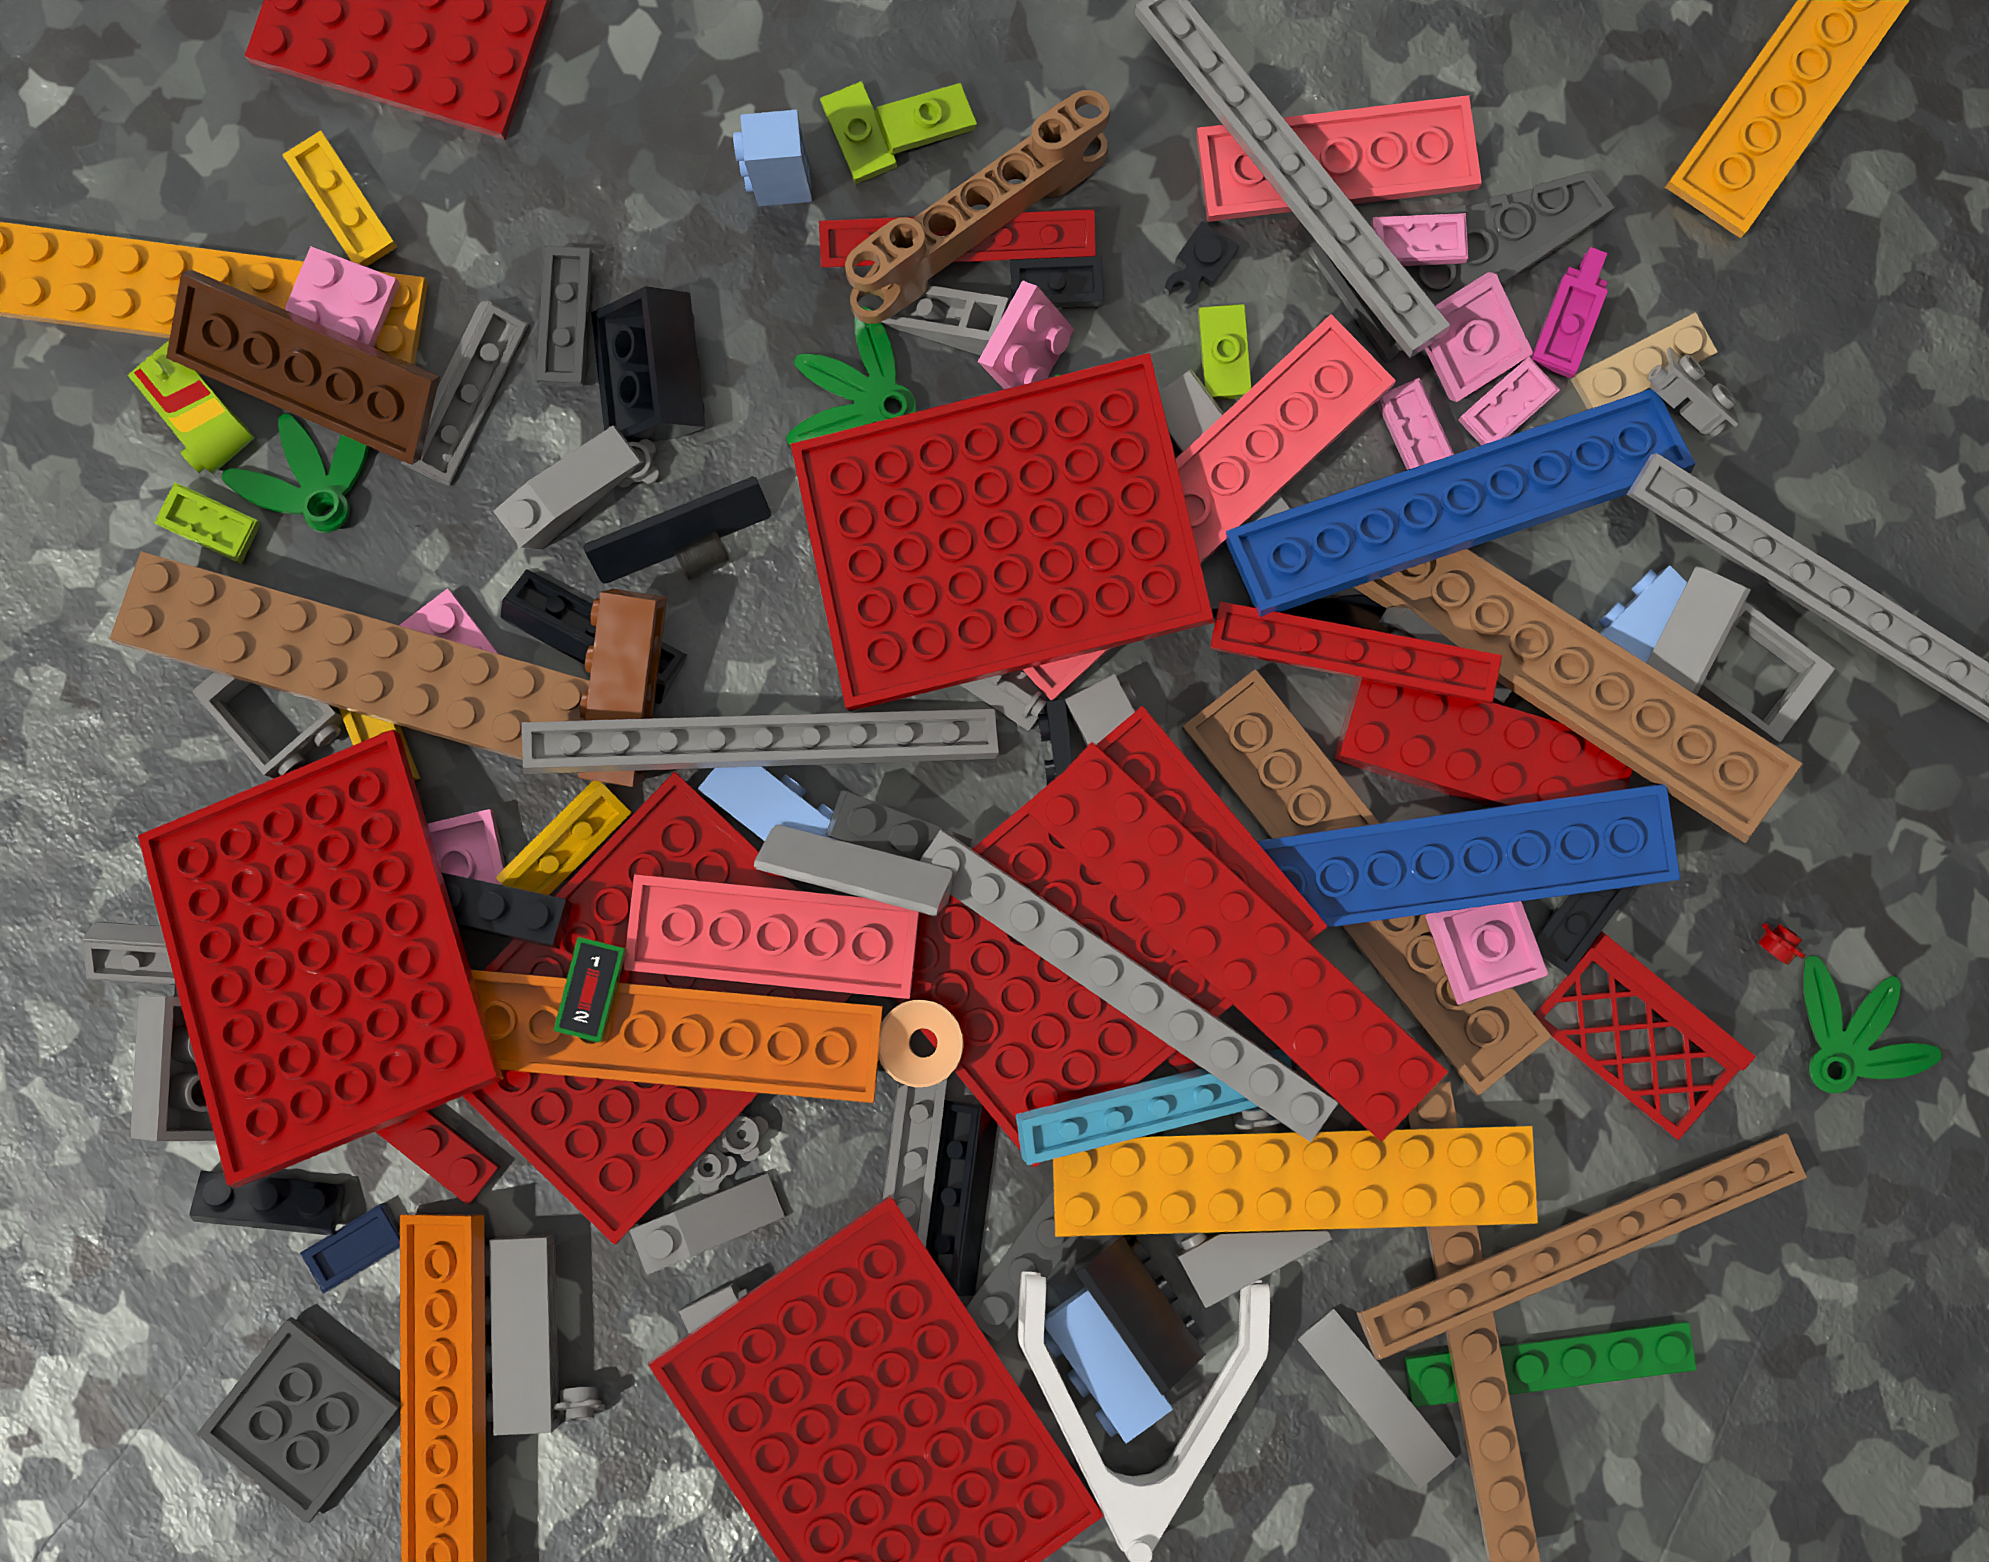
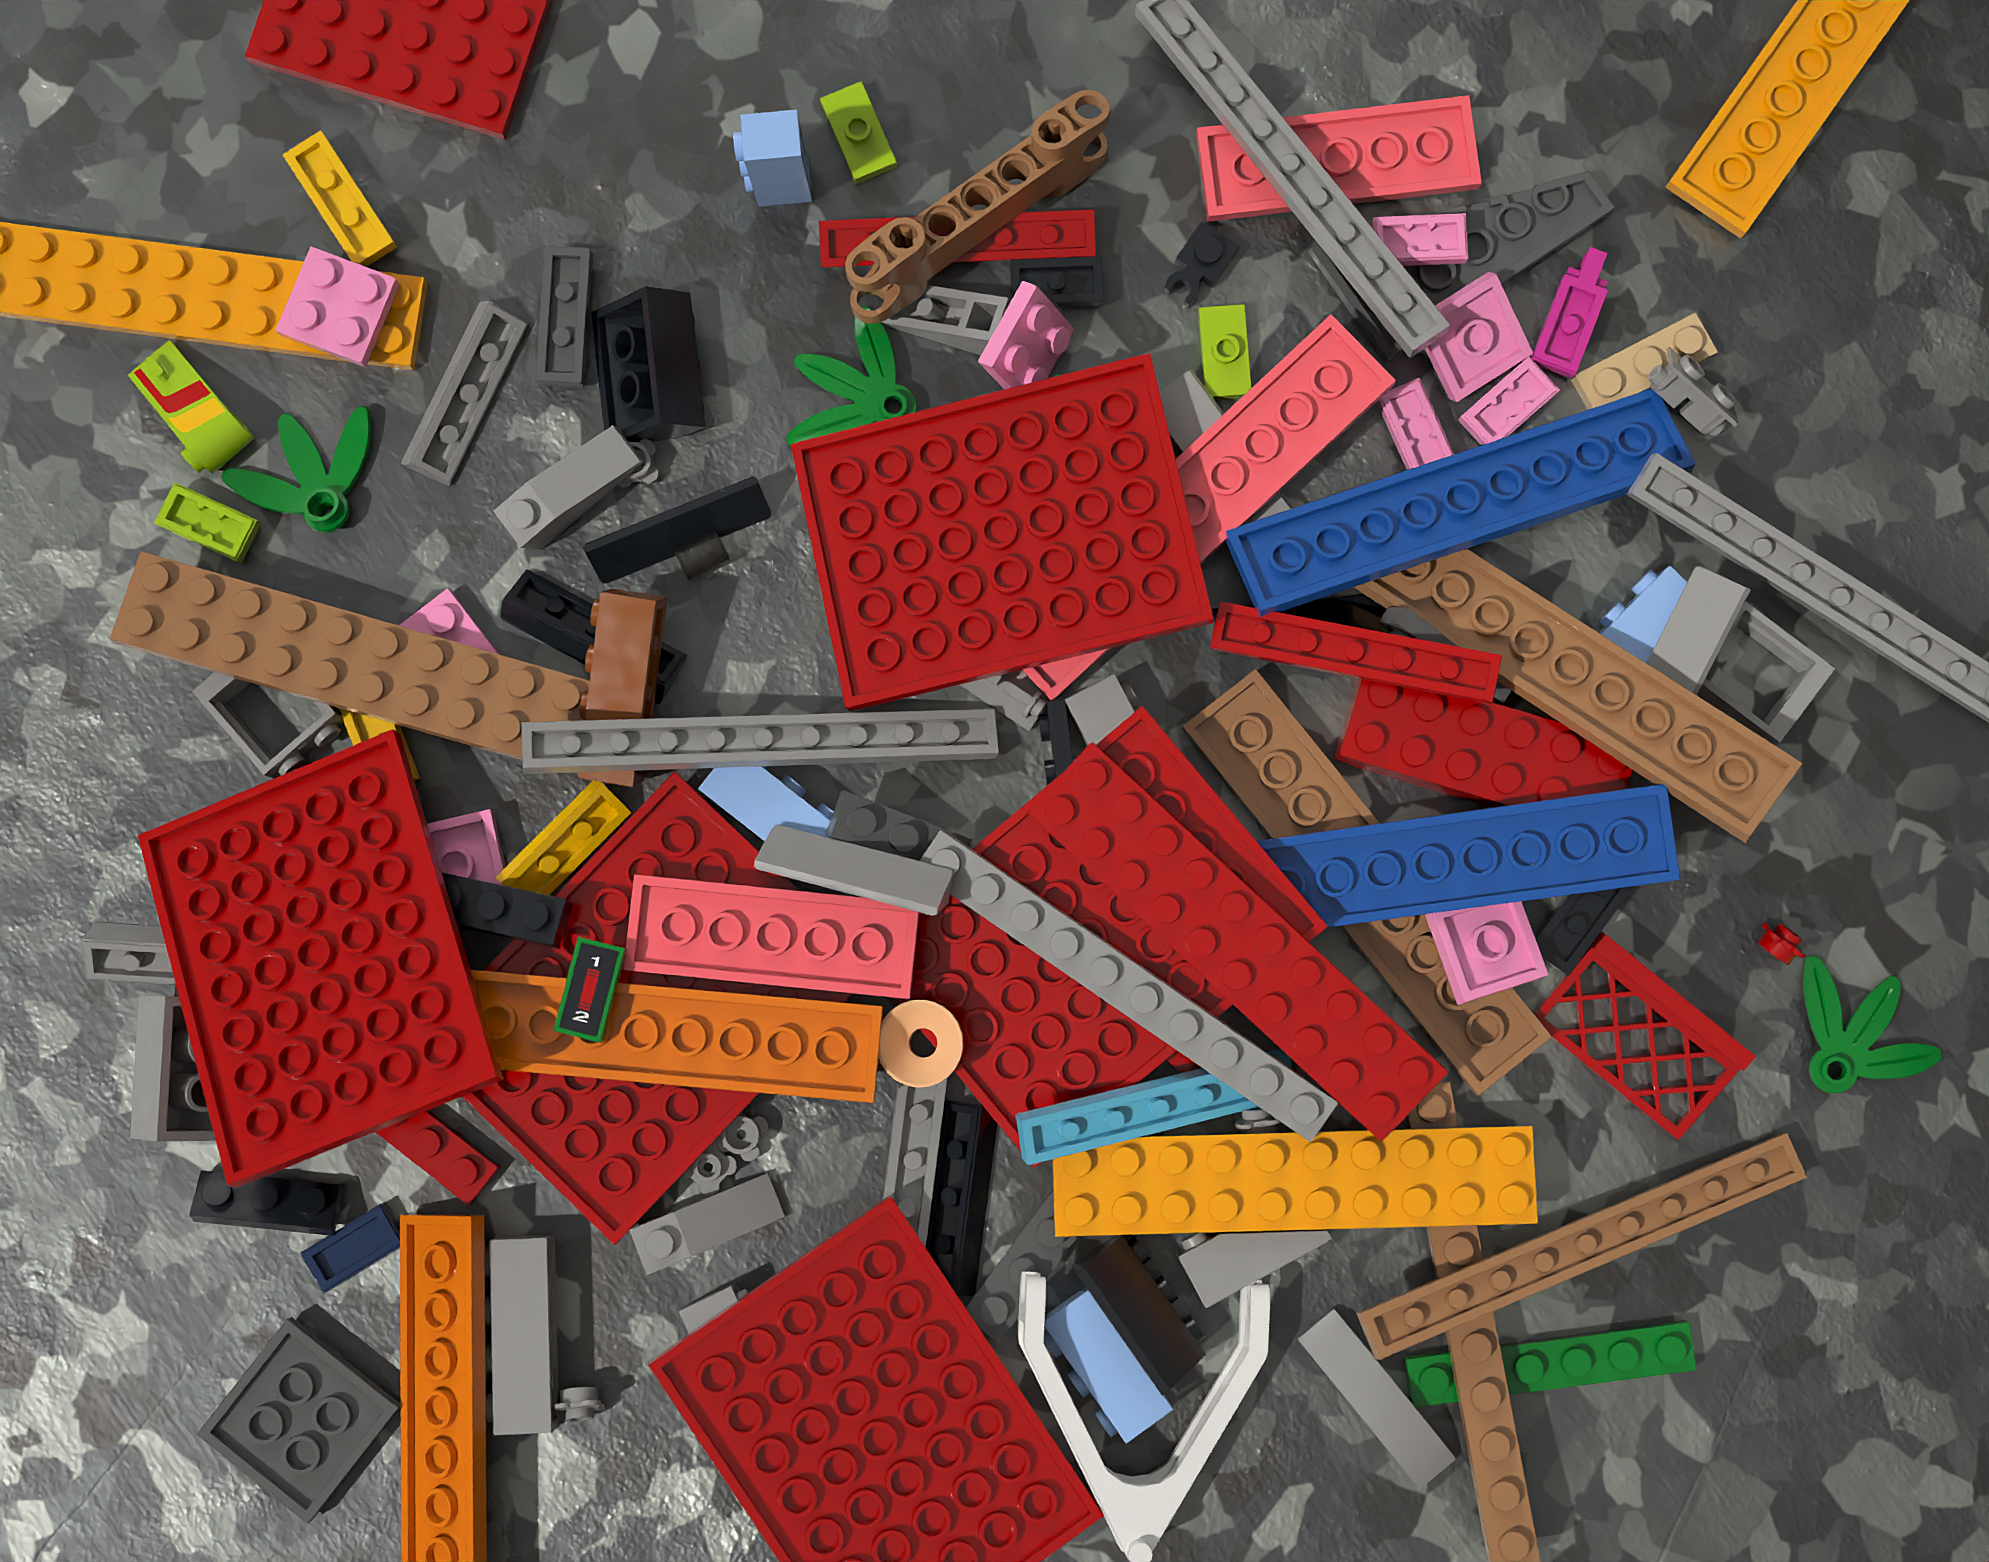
reddish brown plate [166,269,440,465] -> none
lime plate [874,83,977,155] -> none

